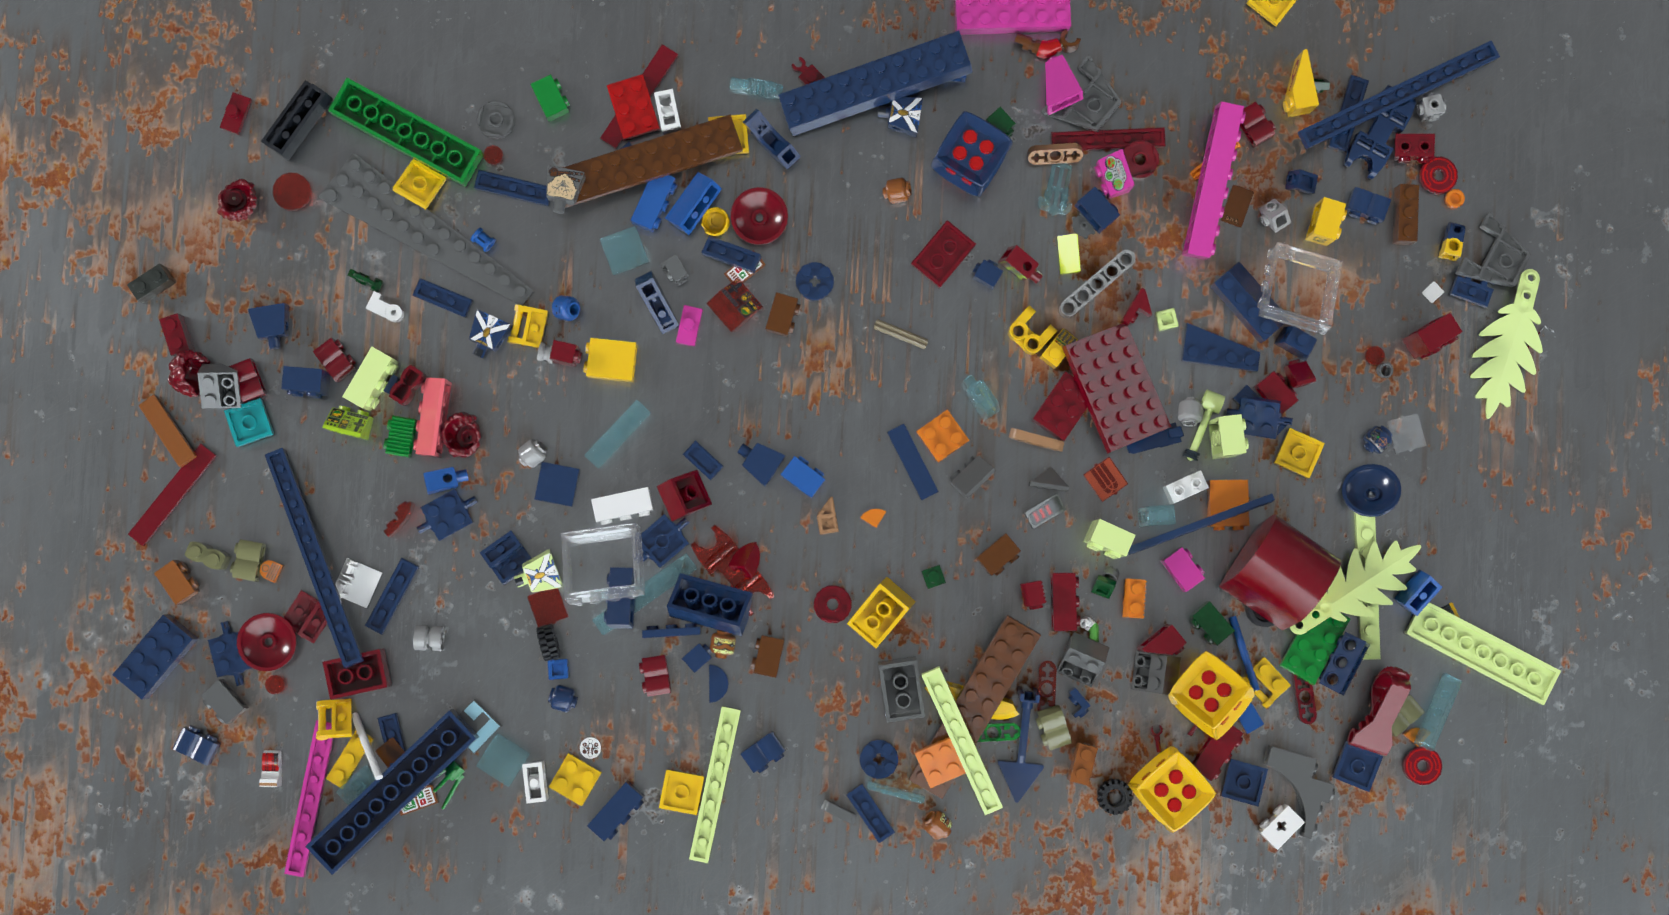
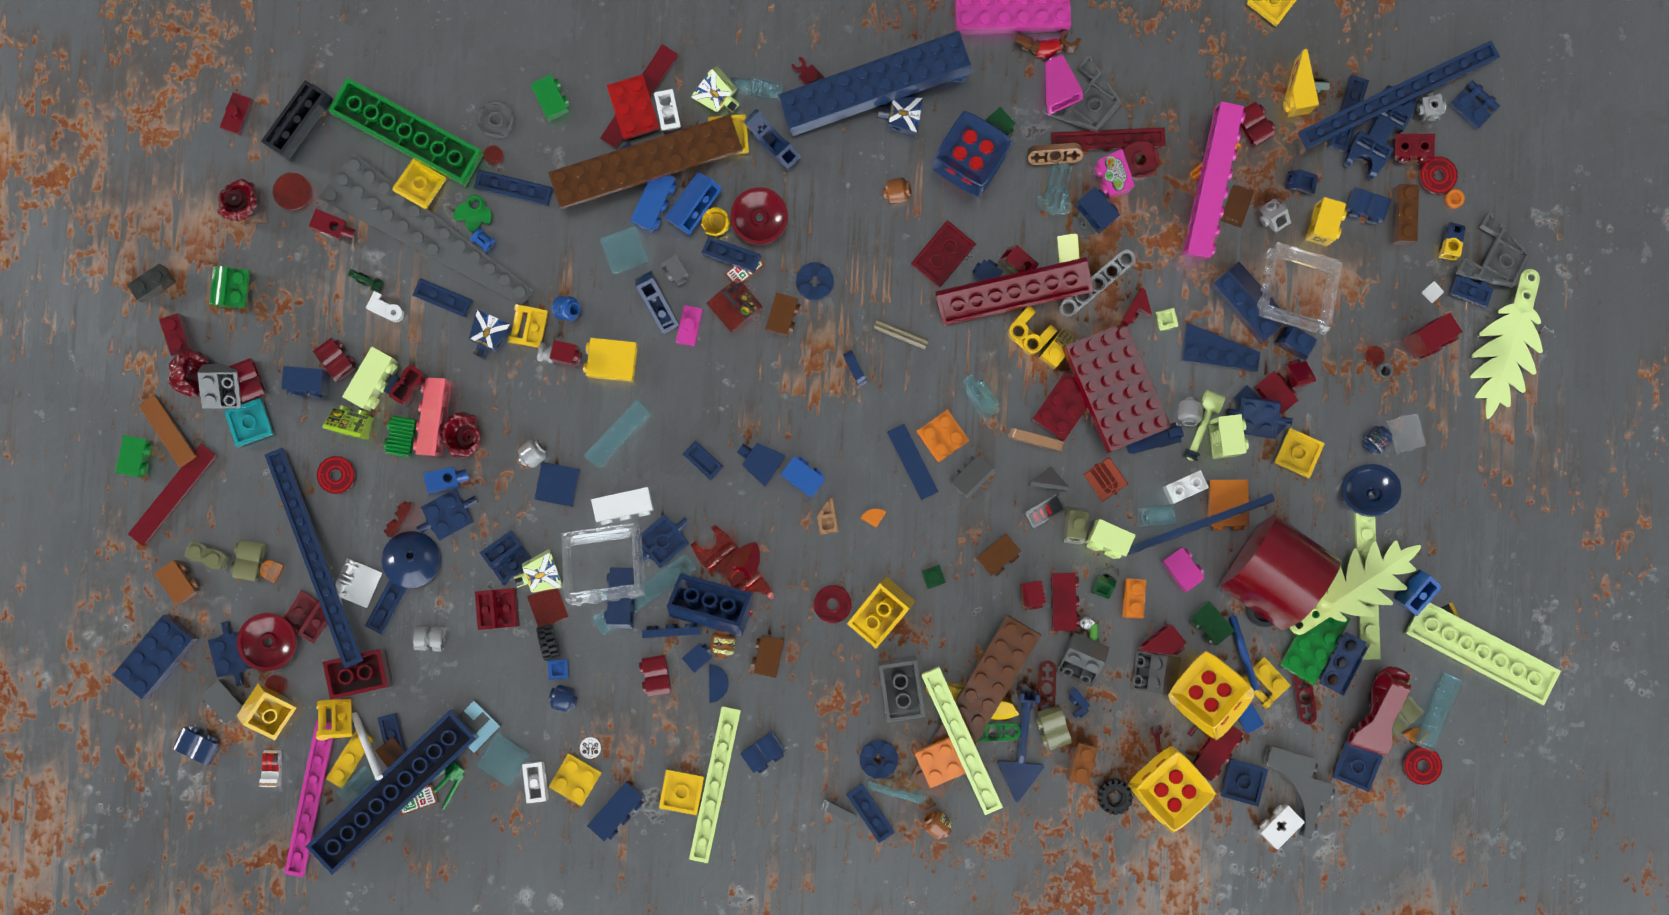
dark blue torso [248,303,289,350] -> none
torso [546,165,586,214] -> none
dark red slope [657,470,712,521] -> none
none -> green brick [115,435,153,478]
none -> green brick [209,266,251,309]
none -> yellow brick [237,683,297,740]
none -> dark red torso [309,209,356,241]
none -> dark red tile [317,456,356,494]
none -> dark blue dish [381,531,440,588]
none -> green plate [453,195,492,233]
none -> dark red slope [475,588,520,630]
none -> torso [691,66,740,112]
none -> dark blue beam [843,350,867,386]
none -> dark red plate [935,257,1094,325]
none -> olive torso [1063,506,1089,545]
none -> dark blue plate [1449,80,1500,130]

